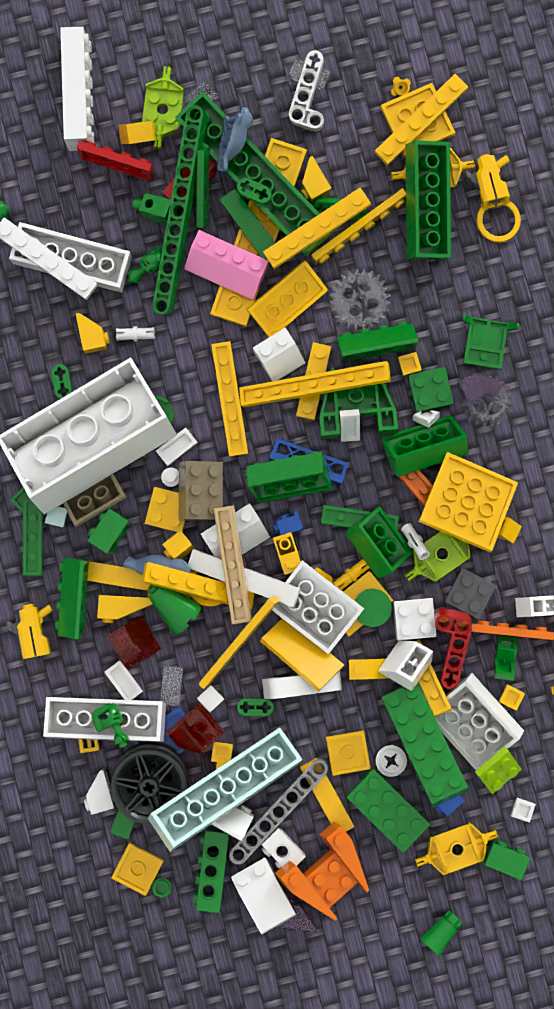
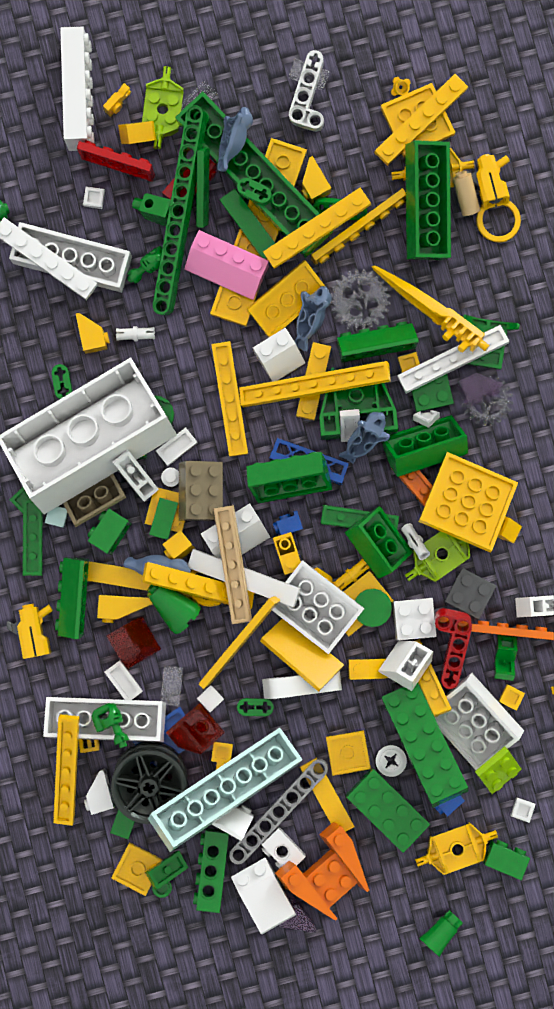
none -> yellow plate [54,714,80,826]
none -> white tile [83,187,105,209]
none -> yellow plate [103,83,131,117]
none -> white slope [113,450,159,501]
none -> green plate [145,851,188,890]
none -> green tile [149,498,179,540]
none -> sand blue animal [295,286,332,352]
none -> sand blue animal [338,412,390,464]
none -> yellow piece [372,266,490,353]
none -> white plate [397,325,509,394]
none -> tan brick [453,171,480,216]

